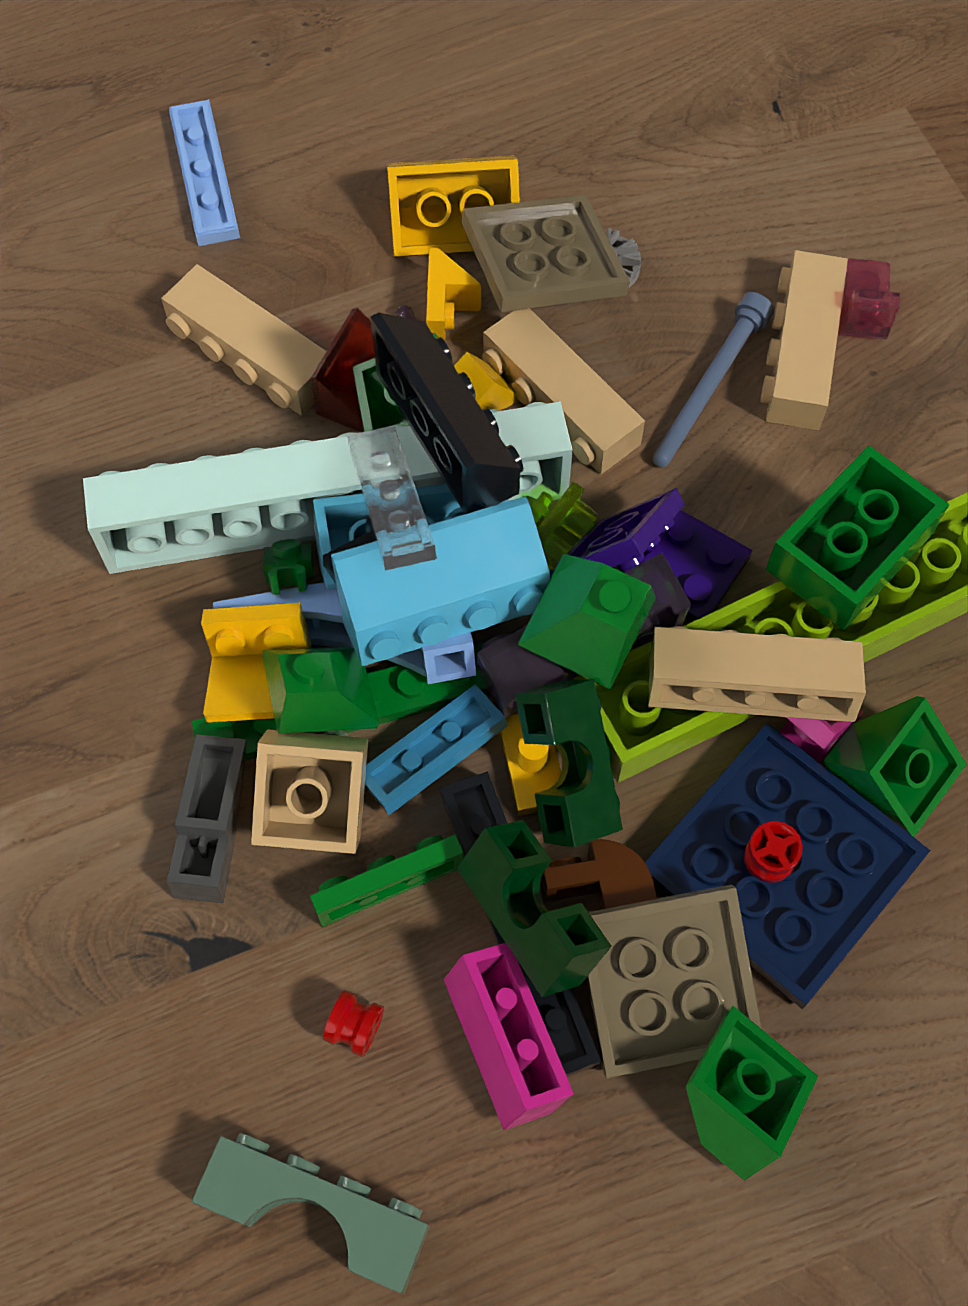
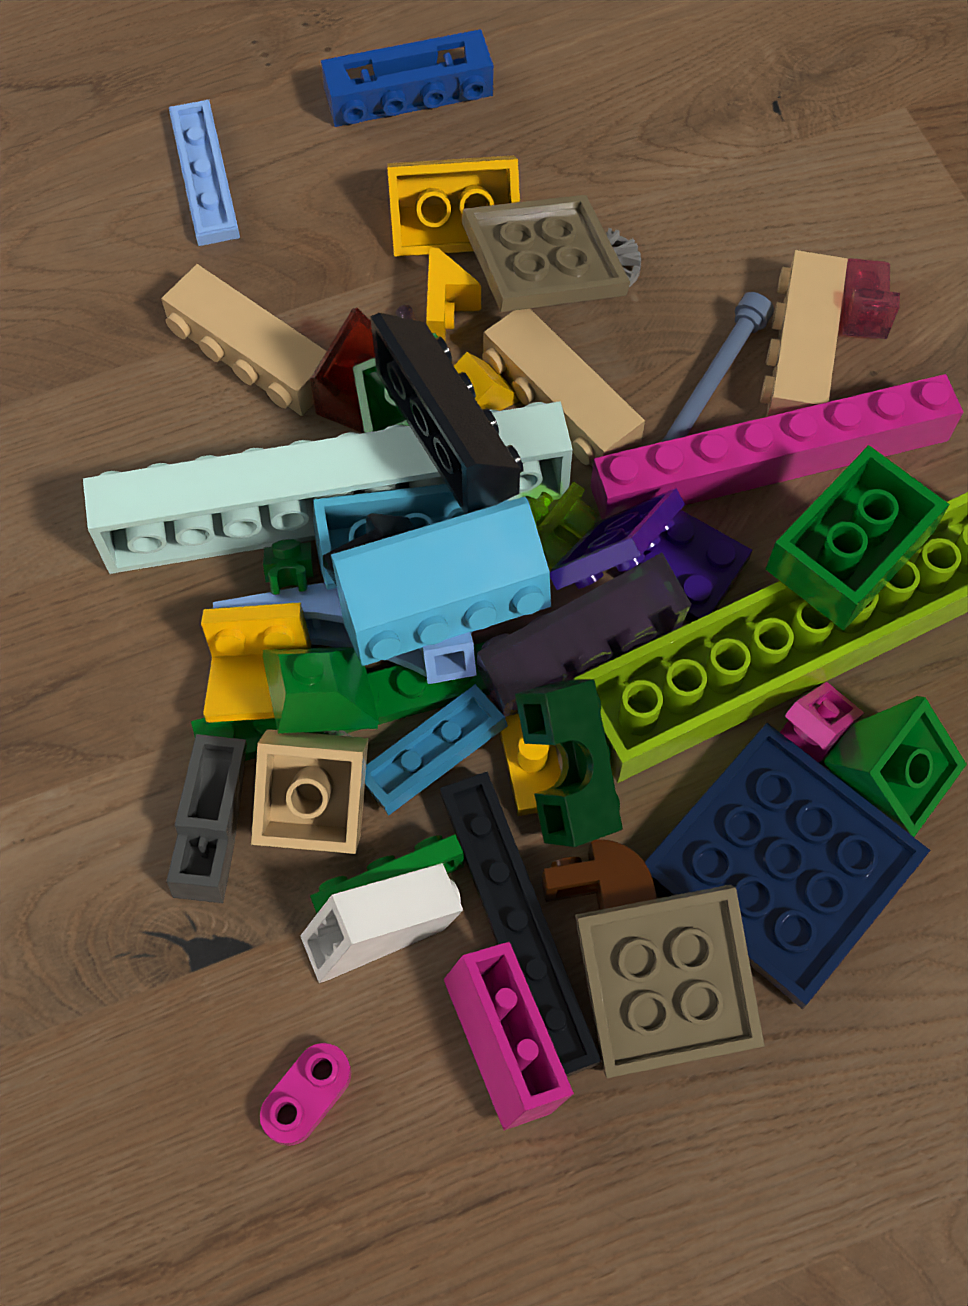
sand green arch [191,1133,430,1295] -> none
red wheel [323,990,385,1058] -> none
clear tile [347,426,437,571] -> none
dark green arch [457,820,612,997] -> none
green slope [518,554,656,690] -> none
tan brick [648,626,866,722] -> none
green slope [685,1006,818,1181] -> none
red wheel [744,821,803,883] -> none
none -> dark pink plate [260,1043,351,1146]
none -> white slope [300,863,463,983]
none -> blue brick [321,29,494,127]
none -> dark pink brick [590,374,963,520]

